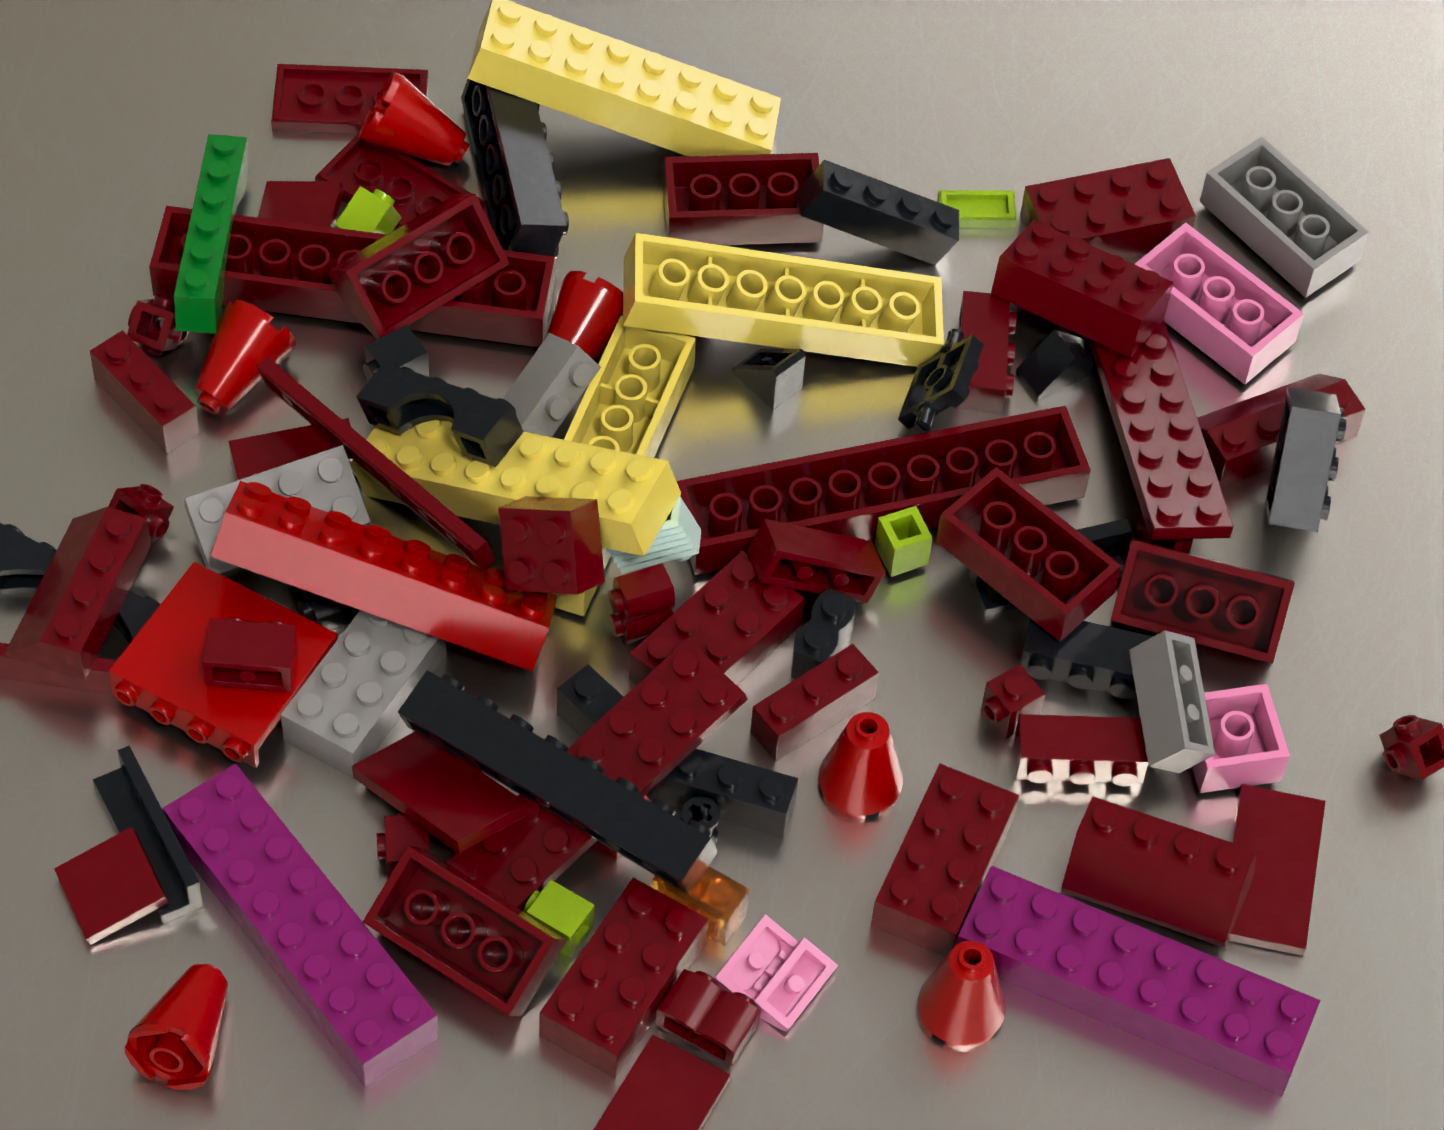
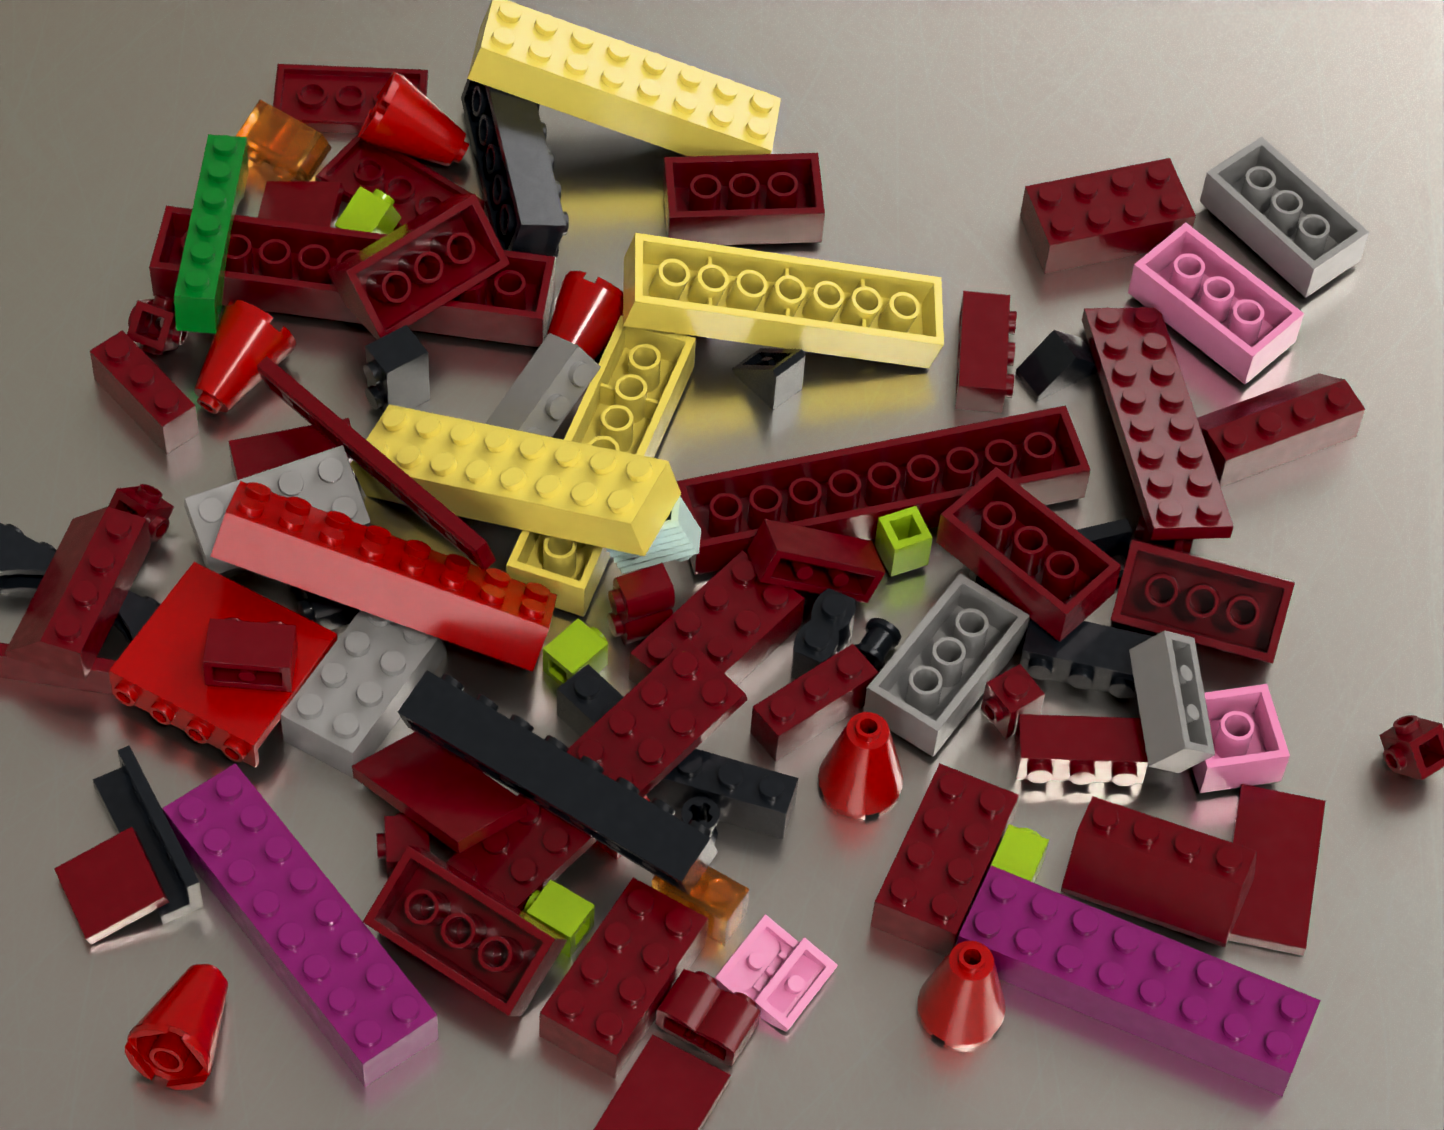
black arch [356,362,524,467] -> none
dark red brick [498,496,605,595] -> none
black brick [800,160,959,265] -> none
black plate [898,329,984,434] -> none
lime tile [937,190,1017,229] -> none
dark red brick [991,220,1174,357] -> none
brick [1265,387,1347,532] -> none
none -> clear orange brick [236,100,332,181]
none -> lime brick [543,618,608,686]
none -> black bush [855,618,901,672]
none -> light grey brick [863,574,1030,757]
none -> lime brick [990,824,1049,883]

